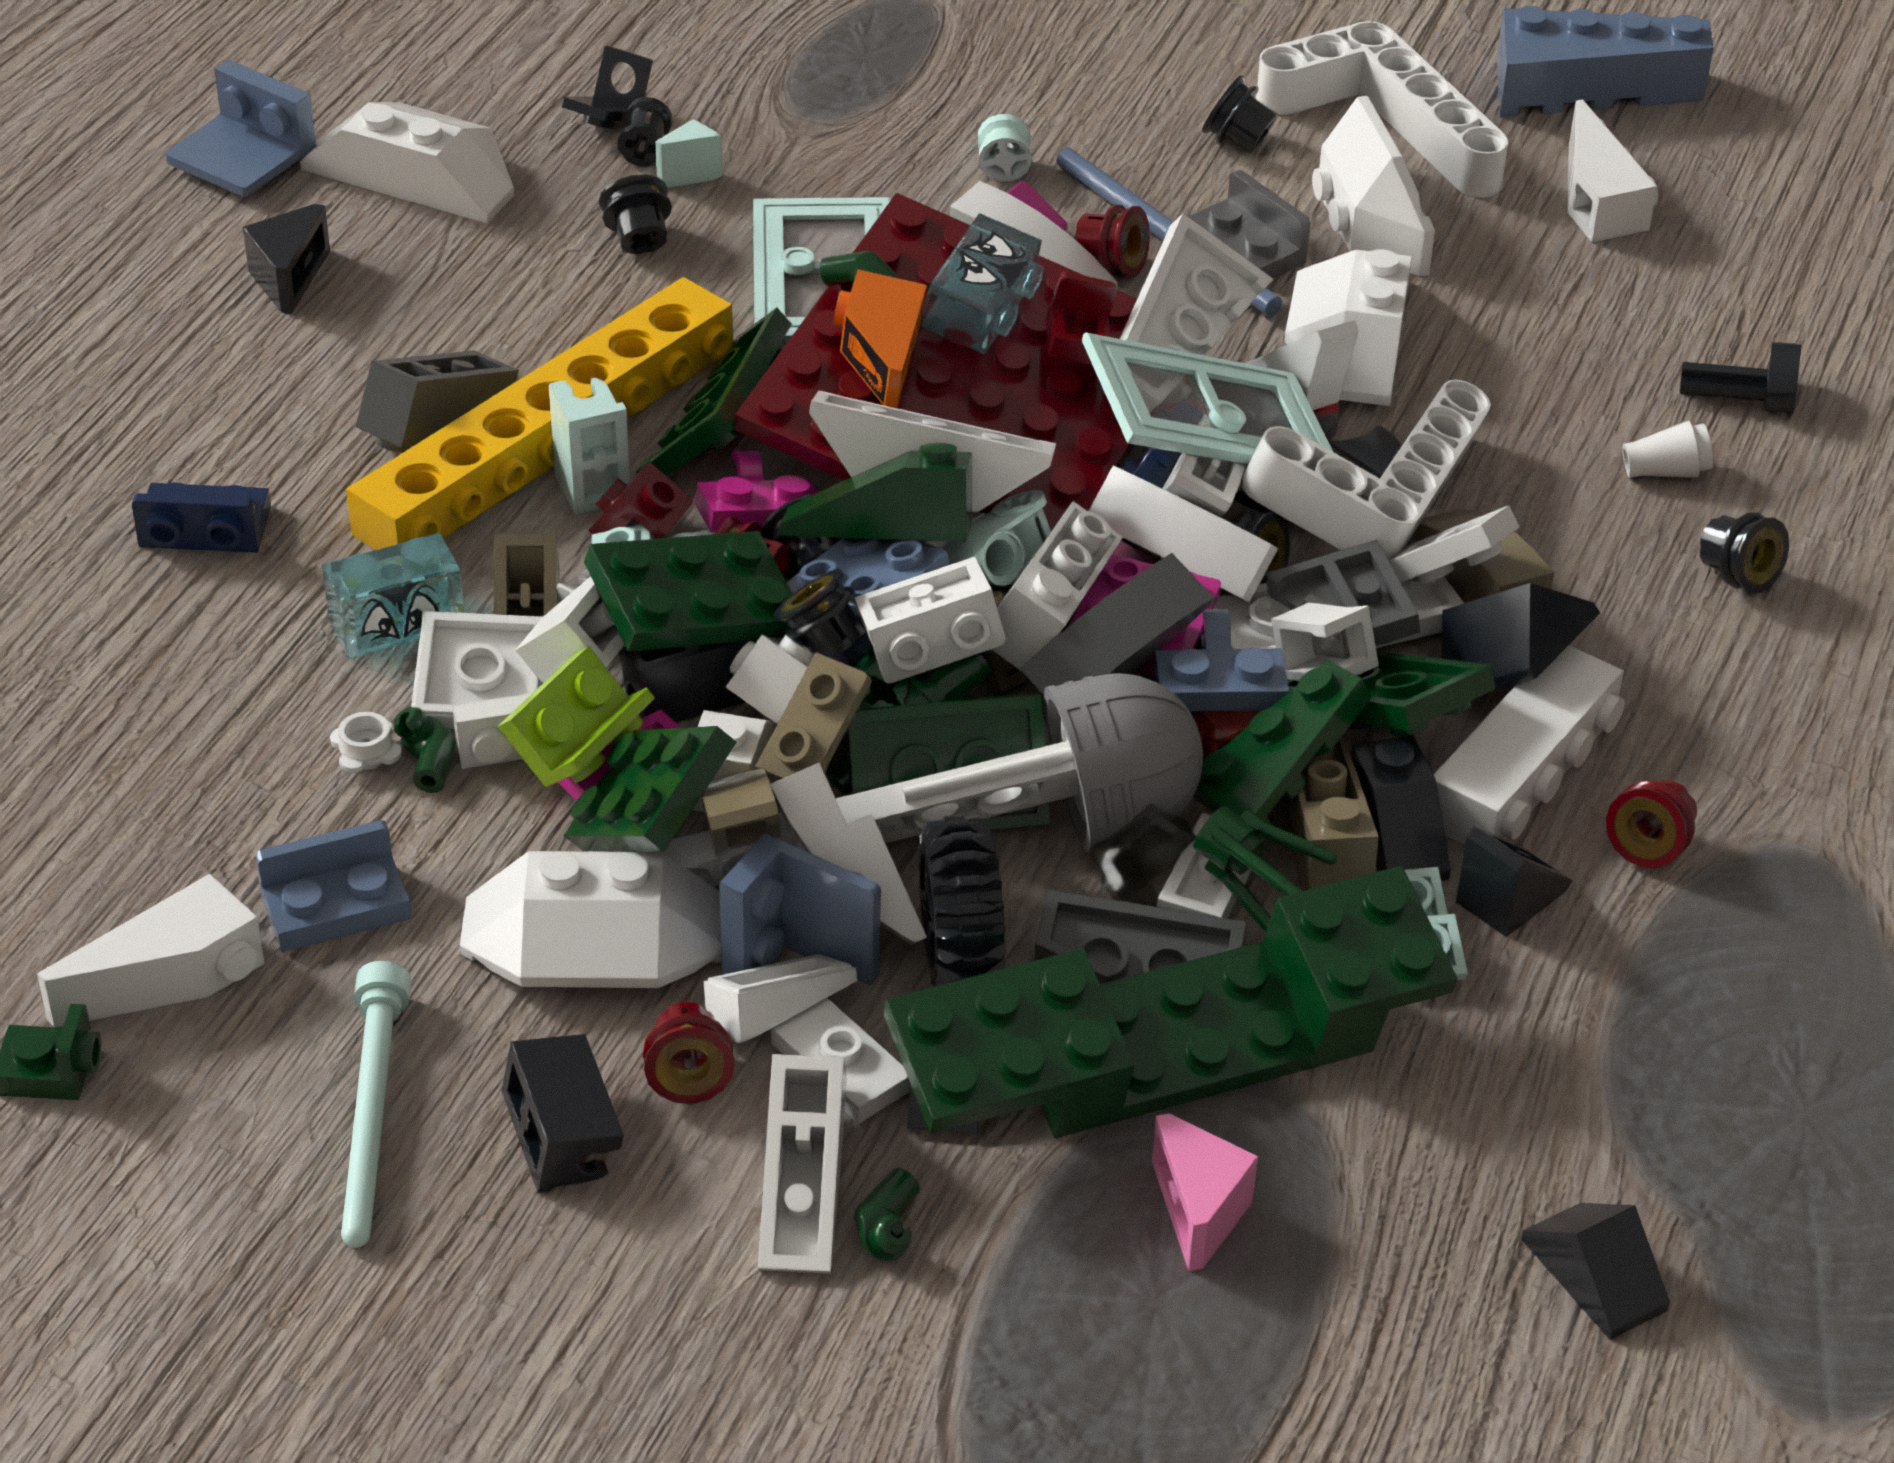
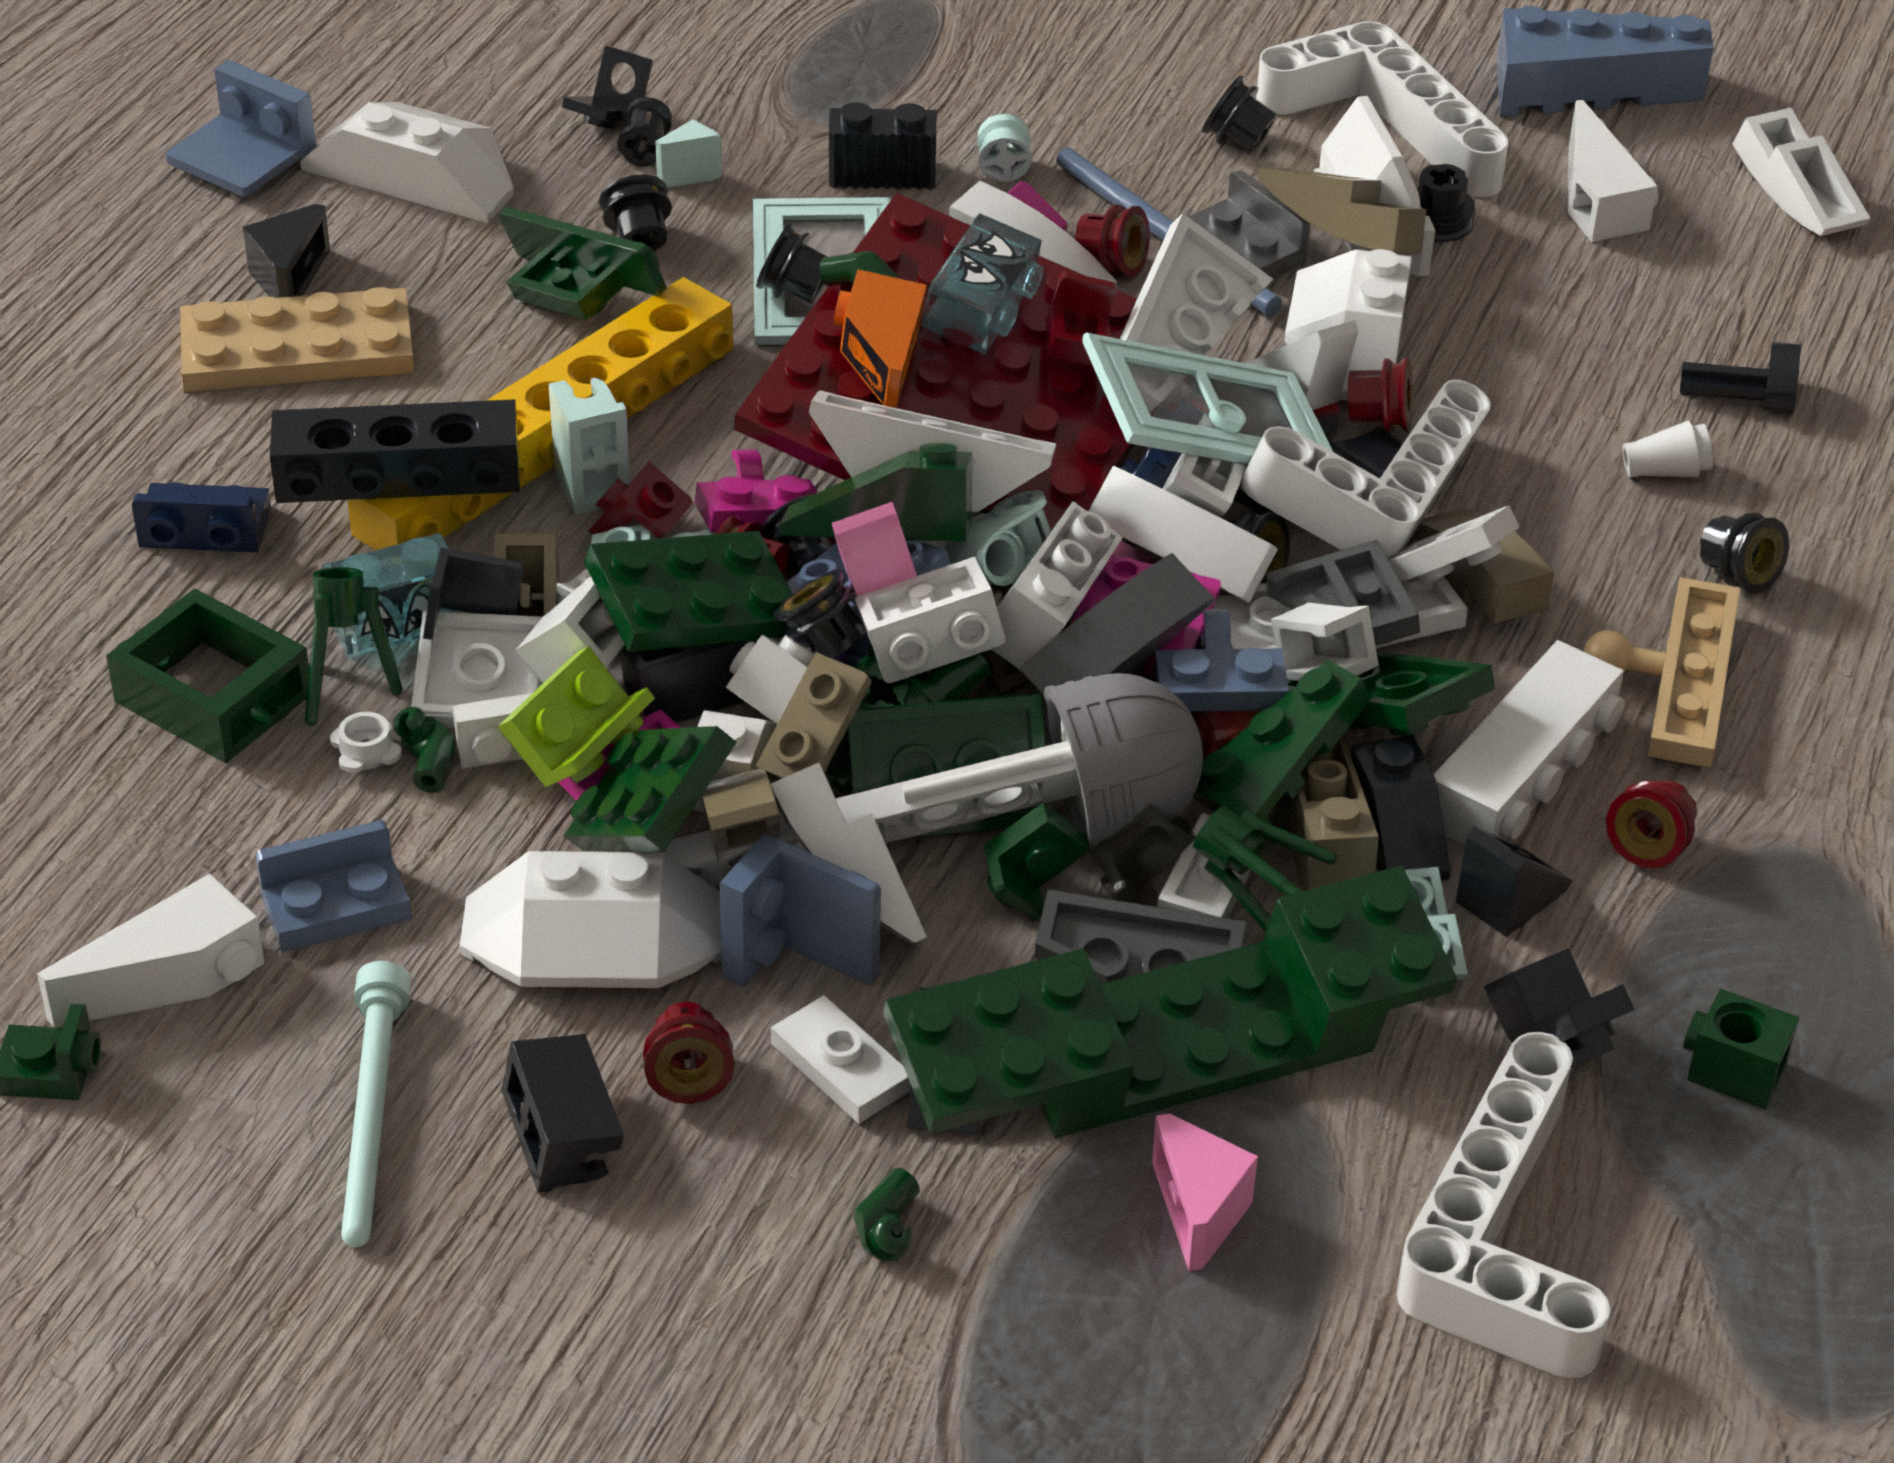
dark grey slope [356,350,519,452] -> none
dark green wing [636,307,792,477] -> none
white slope [704,954,857,1044] -> none
white slope [758,1054,847,1274] -> none
black gear [918,816,1006,987] -> none
black slope [1441,583,1600,693] -> none
black slope [1521,1203,1670,1340] -> none
none -> dark green window [106,588,309,763]
none -> tan plate [180,287,415,393]
none -> black brick [270,399,520,503]
none -> dark green plant [305,567,403,726]
none -> black bracket [423,548,524,640]
none -> dark green bracket [498,207,667,320]
none -> black piece [756,223,828,304]
none -> black brick [829,102,937,190]
none -> bright pink slope [832,502,917,597]
none -> dark green bracket [984,802,1090,920]
none -> dark tan slope [1257,168,1426,254]
none -> dark red piece [1348,357,1412,433]
none -> white beam [1396,1032,1610,1379]
none -> black piece [1417,164,1475,242]
none -> black brick [1484,948,1635,1068]
none -> tan plate [1583,577,1740,768]
none -> dark green brick [1683,988,1800,1109]
none -> white slope [1732,108,1871,236]

